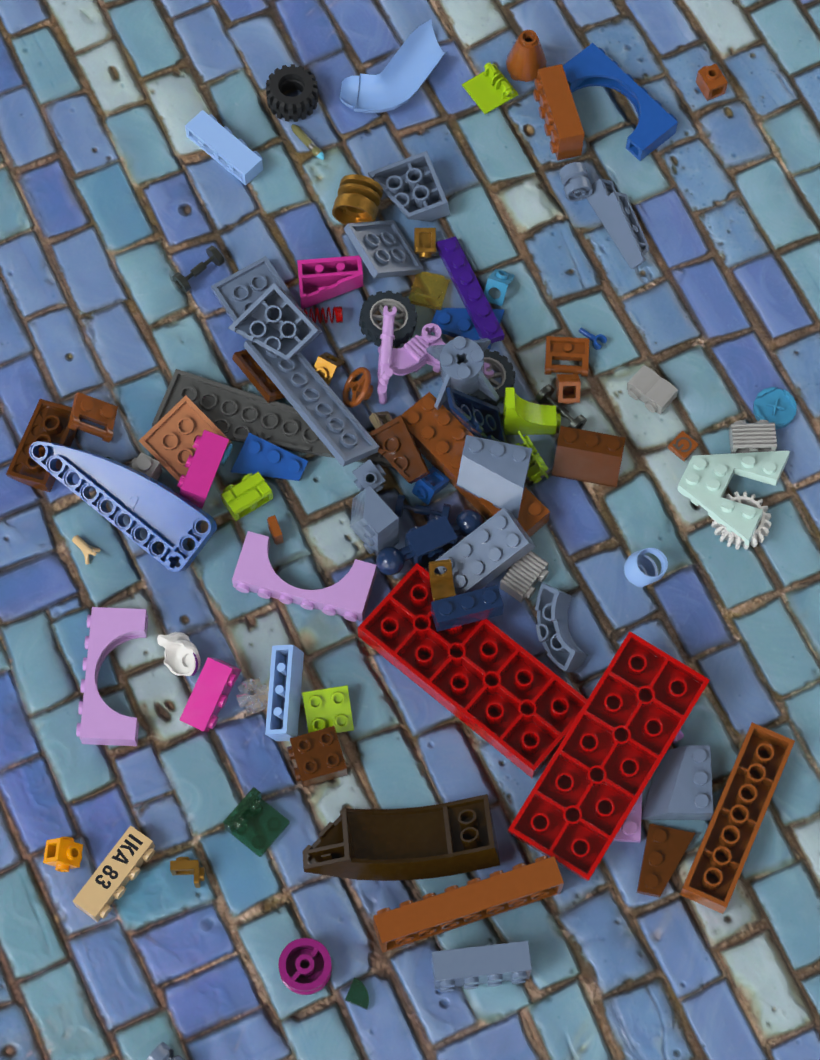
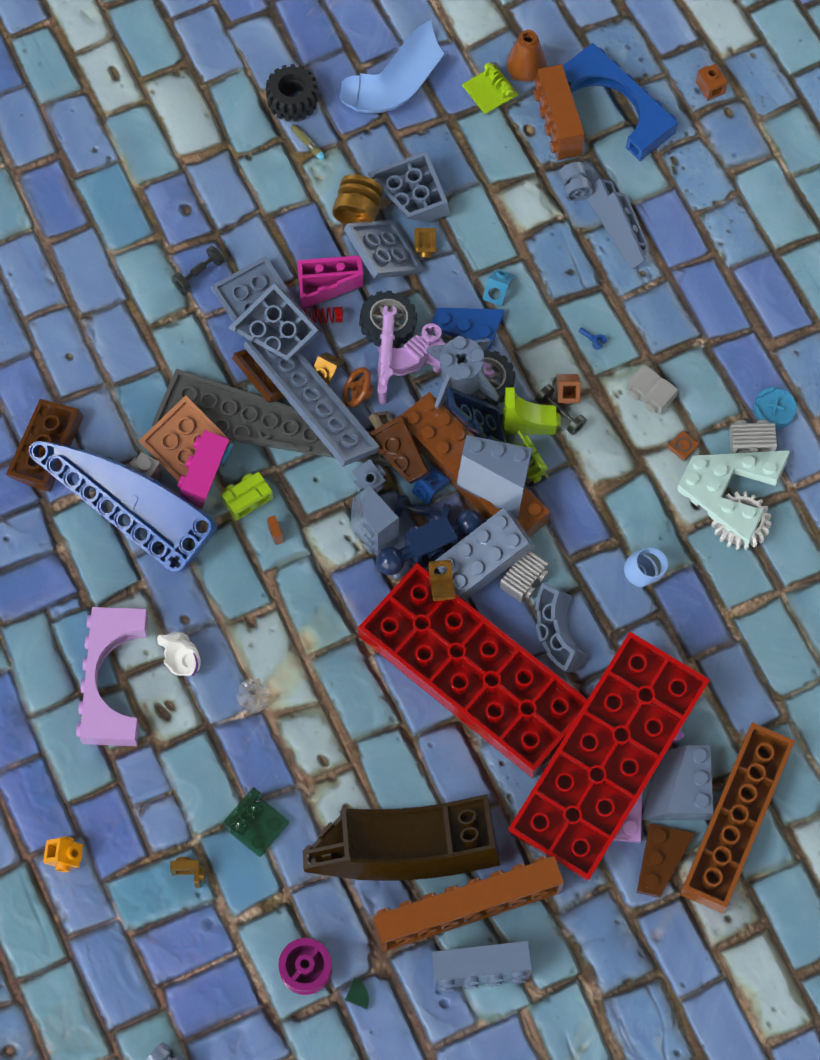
dark orange plate [68,392,118,443] -> none
tan bar [72,535,100,565] -> none
tan brick [73,825,155,922] -> none
dark pink wedge [179,657,241,732] -> none
light blue brick [185,110,263,185] -> none
blue wing [231,433,309,481] -> none
lavender arch [232,531,377,622] -> none
light blue brick [265,645,304,741] -> none
reddish brown brick [287,726,347,788] -> none
lime hinge [302,685,354,733] -> none
clear yellow piece [409,272,450,310] -> none
dark blue brick [431,585,504,632] -> none
dark purple plate [436,236,505,344] -> none
dark orange plate [544,336,589,377] -> none
reddish brown slope [552,426,626,487] -> none

